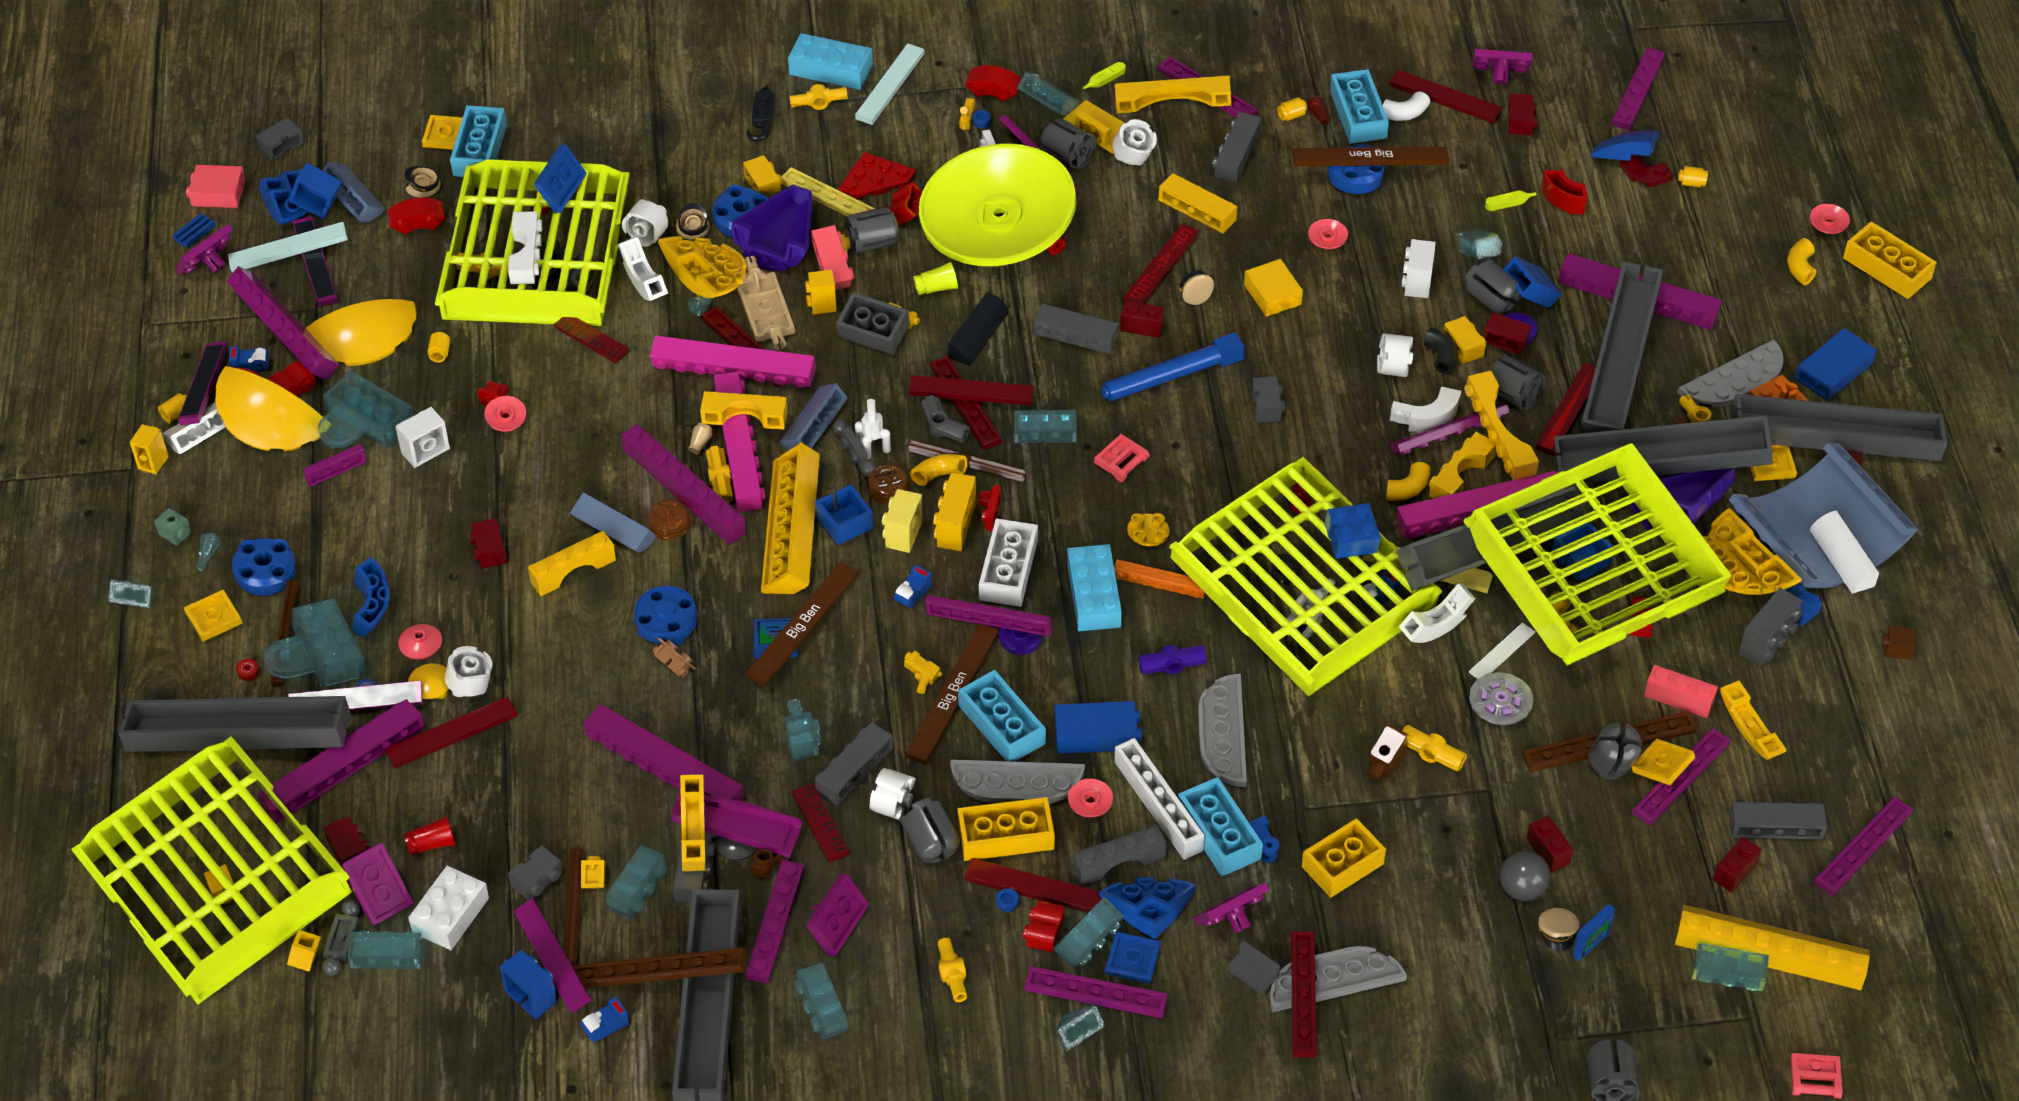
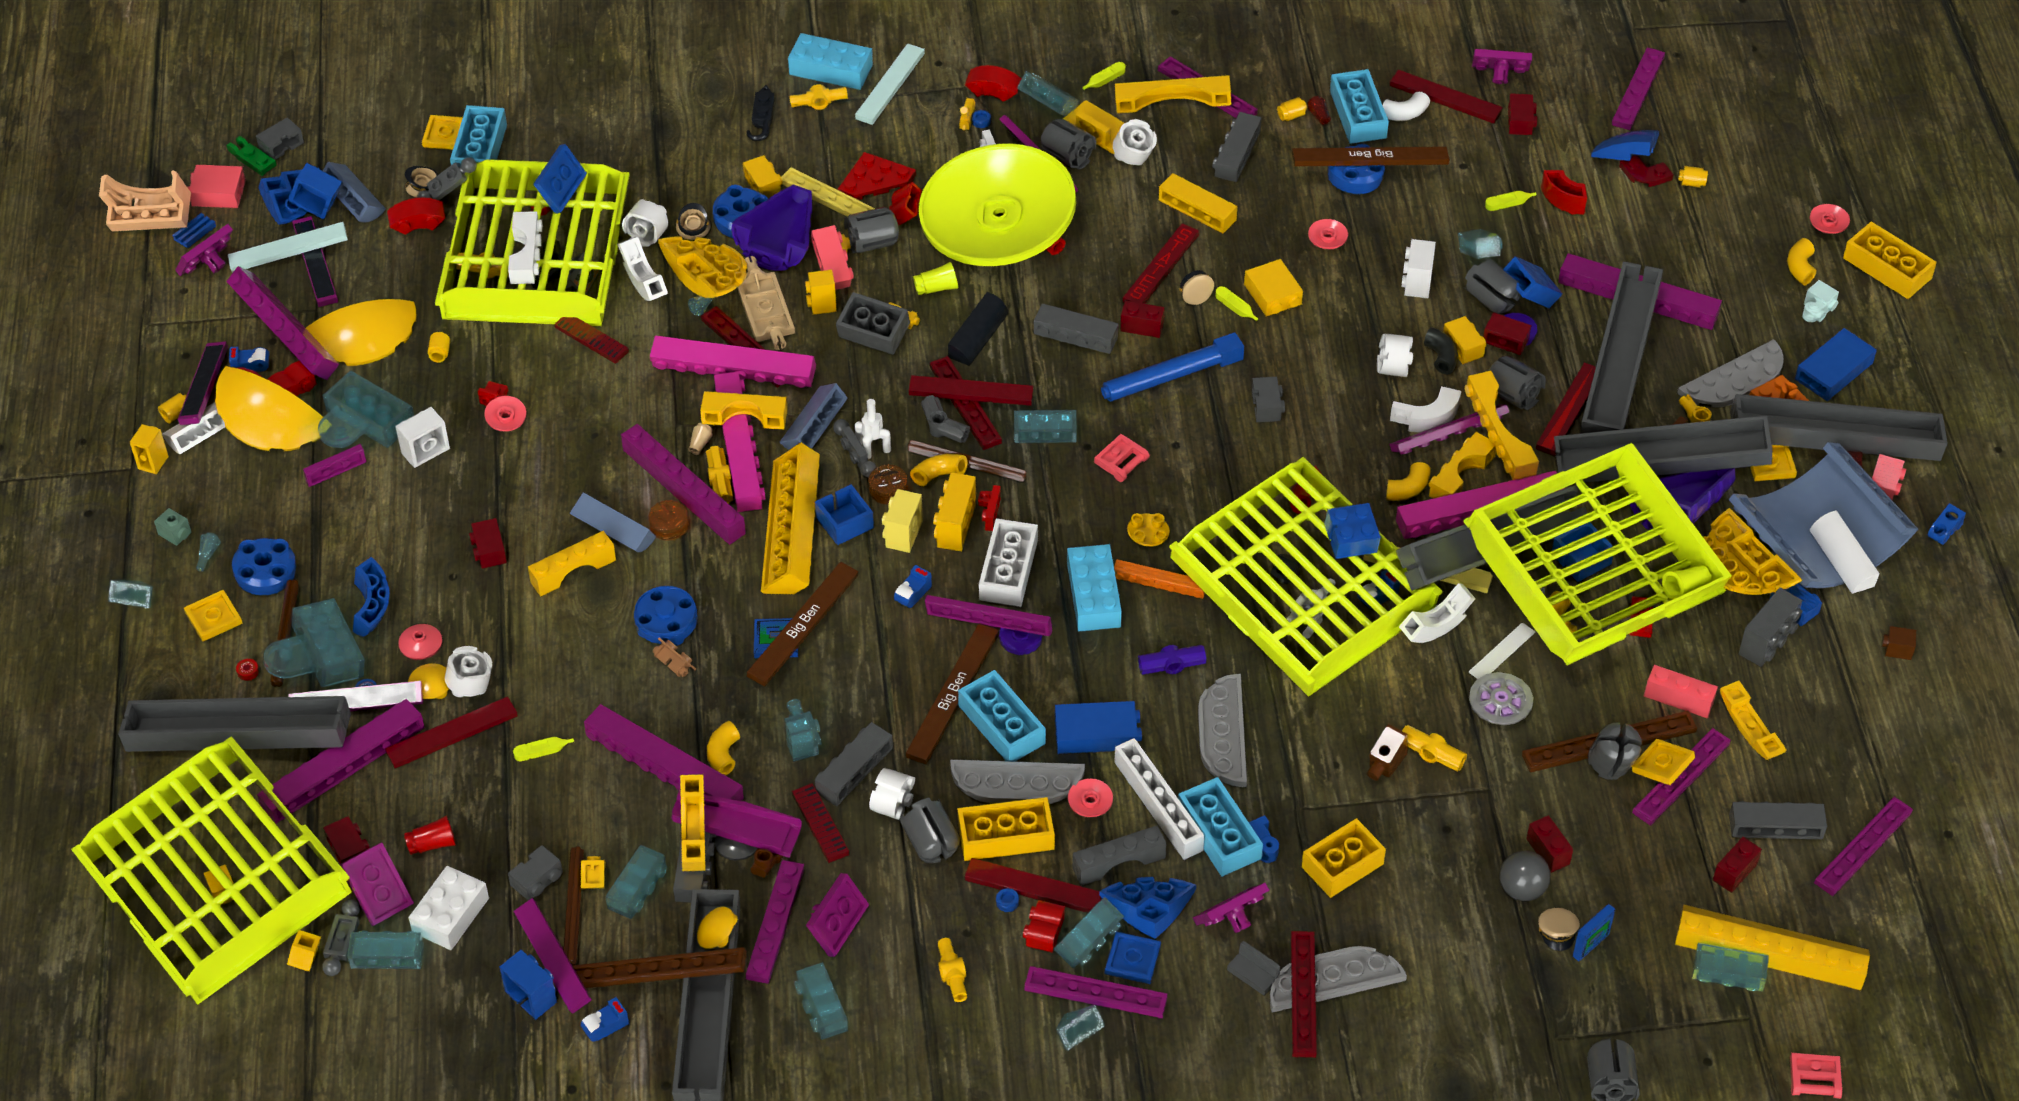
yellow piece [904,651,942,694] -> none
none -> light nougat piece [99,171,191,231]
none -> green hinge [226,136,277,176]
none -> dark grey plate [417,157,477,200]
none -> neon yellow piece [513,737,574,761]
none -> yellow dish [697,907,738,949]
none -> yellow cylinder [707,721,740,776]
none -> neon yellow piece [1215,287,1258,321]
none -> neon yellow plant [1662,566,1712,600]
none -> light aqua brick [1802,280,1839,322]
none -> coral brick [1872,454,1906,500]
none -> blue leg [1927,503,1966,545]

